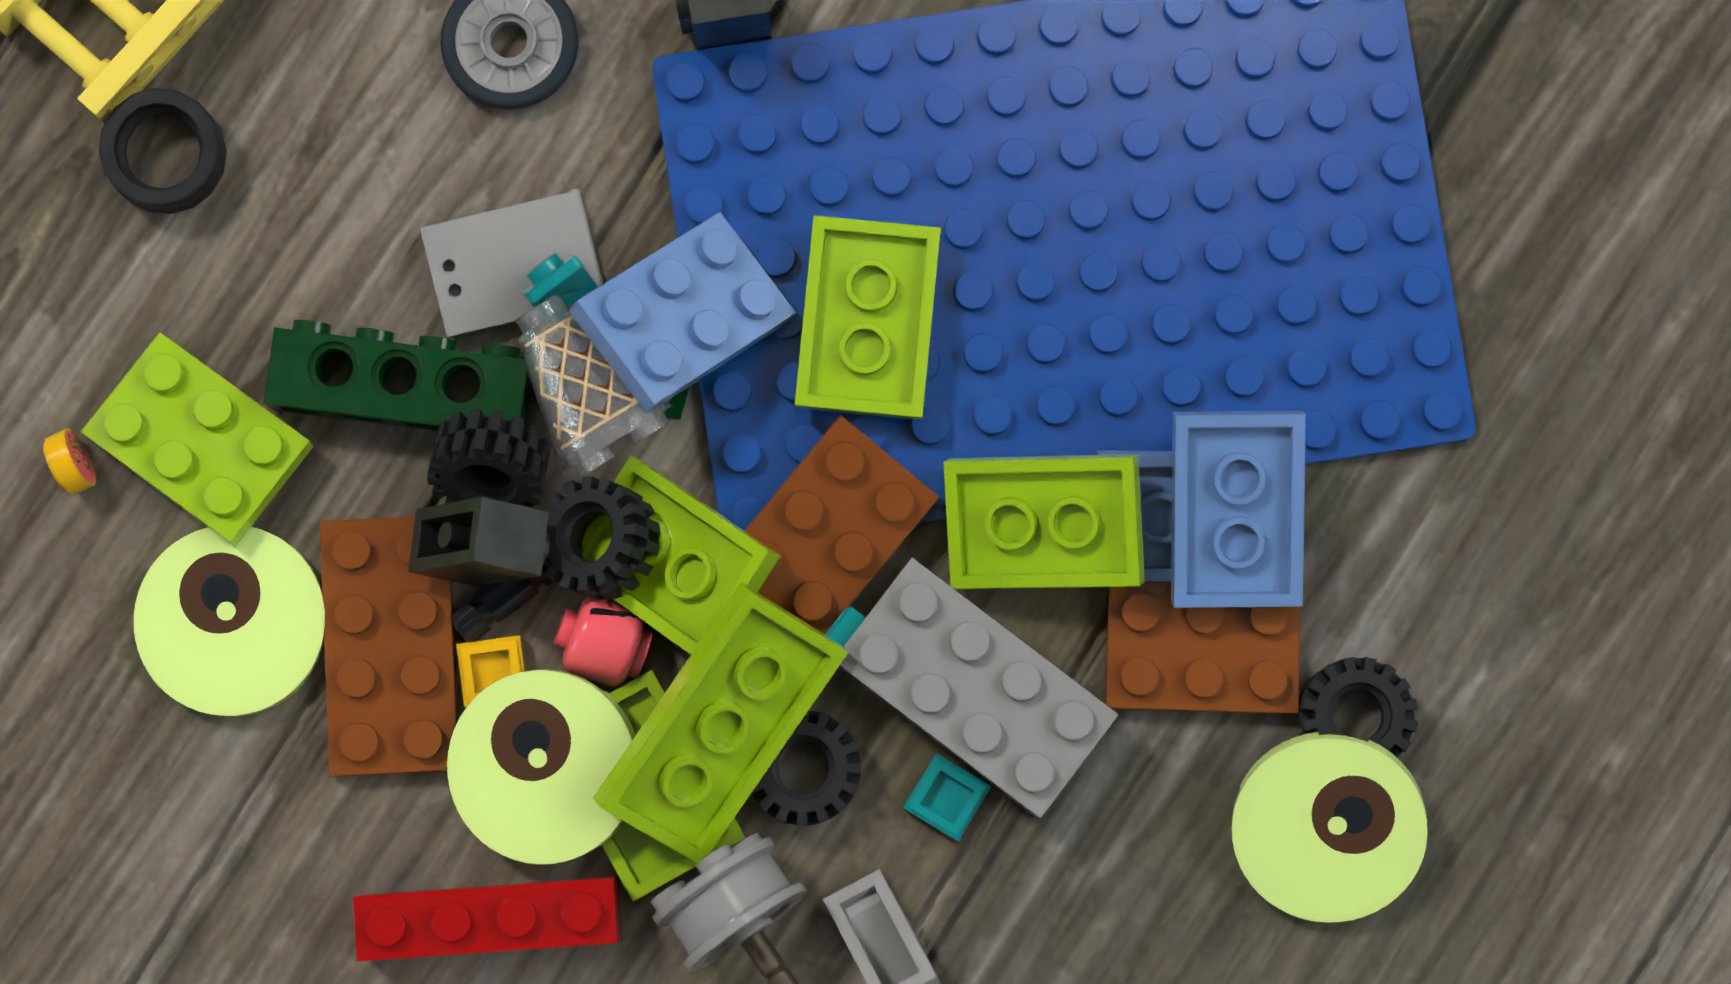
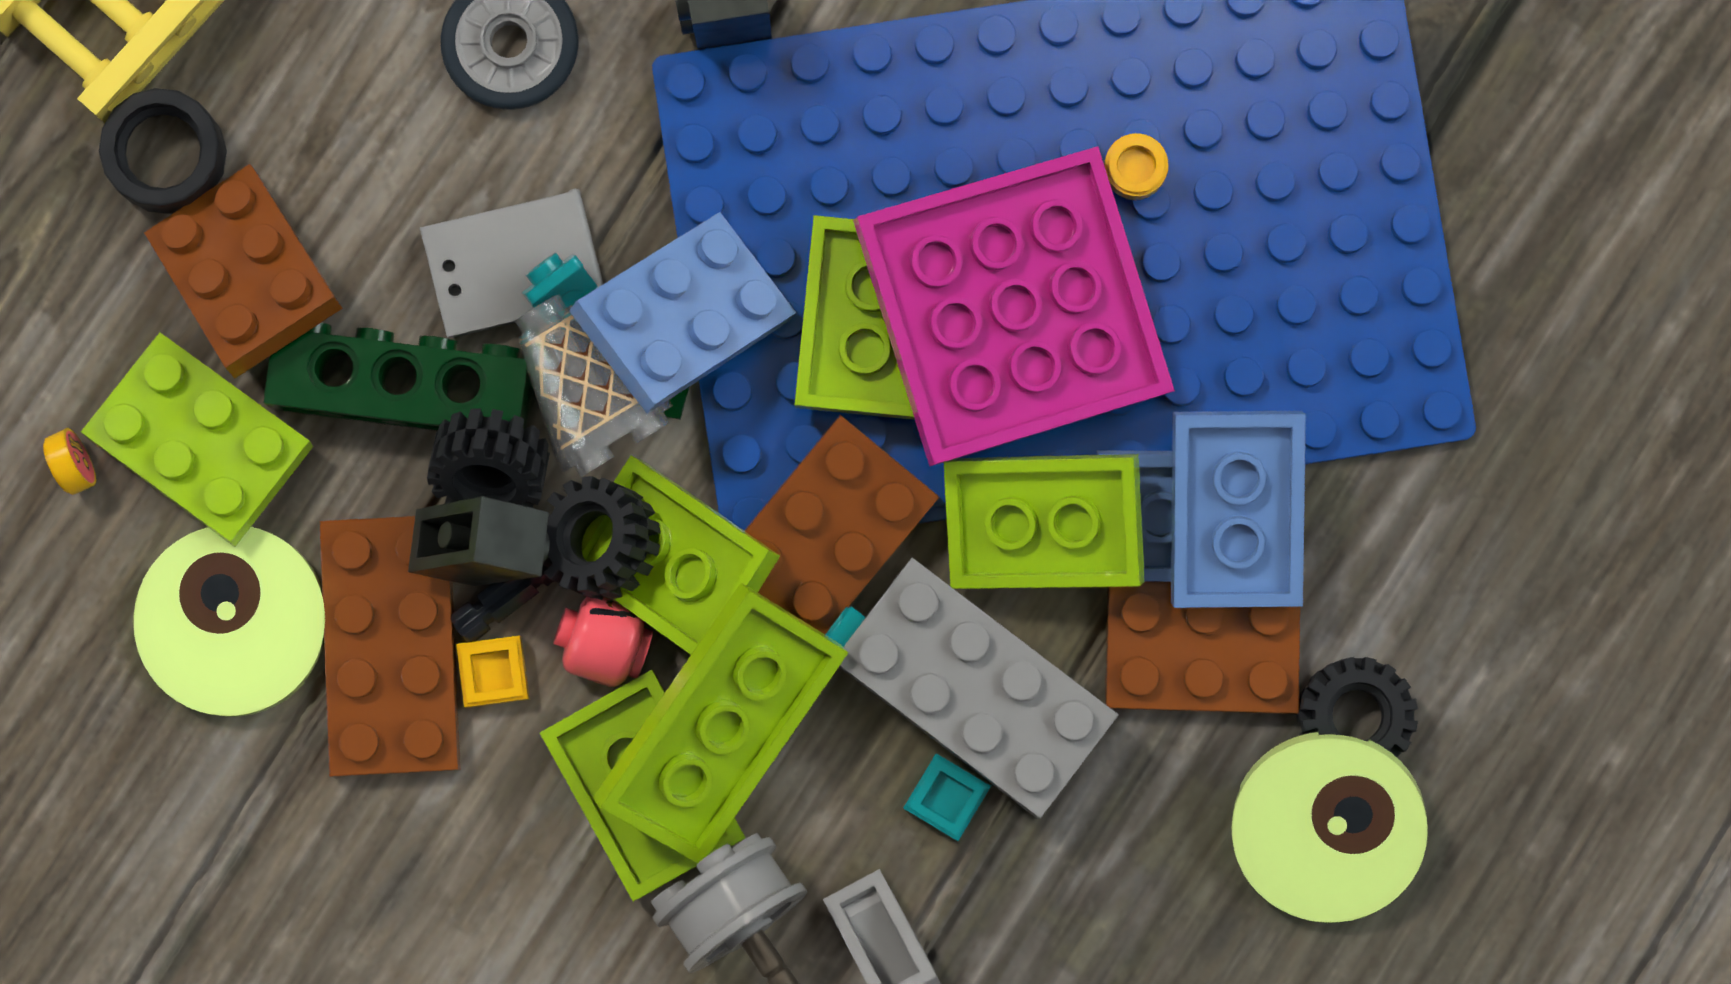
red brick [353,877,623,962] -> none
yellowish green tile [447,669,636,864] -> none
black tyre [751,710,861,826] -> none
none -> dark orange plate [144,164,343,379]
none -> dark pink plate [853,146,1175,466]
none -> yellow tile [1104,133,1168,200]

